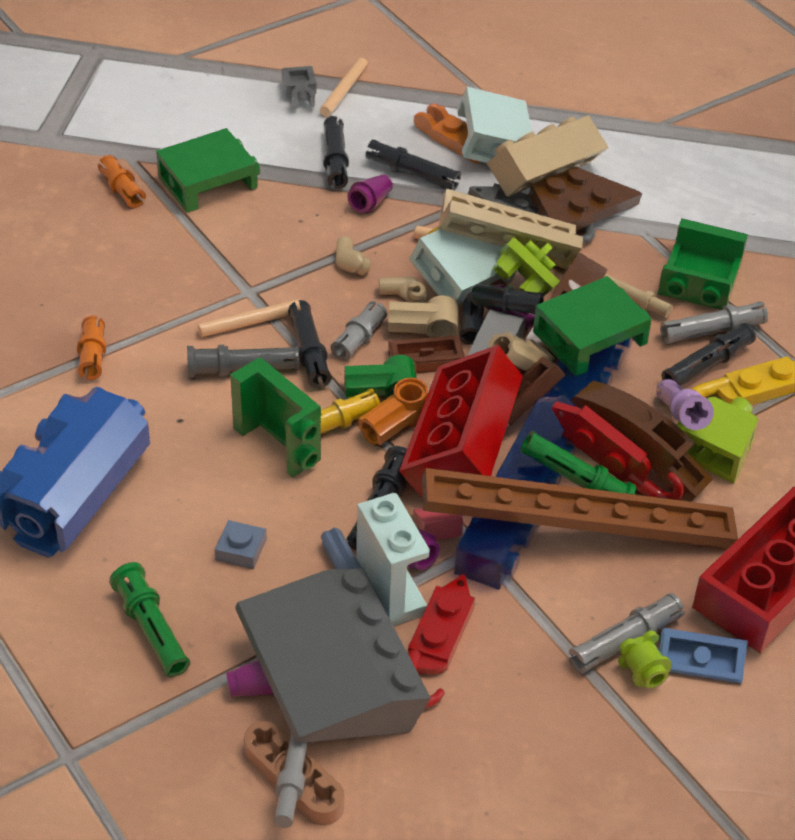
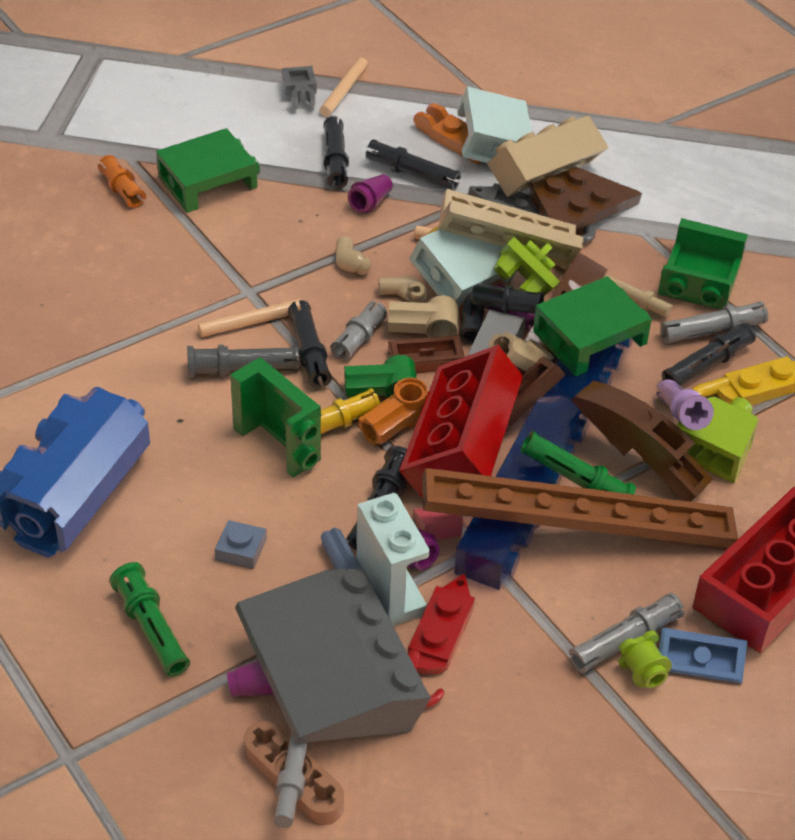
orange pin [77,315,107,380] -> none
red plate [551,401,684,500] -> none

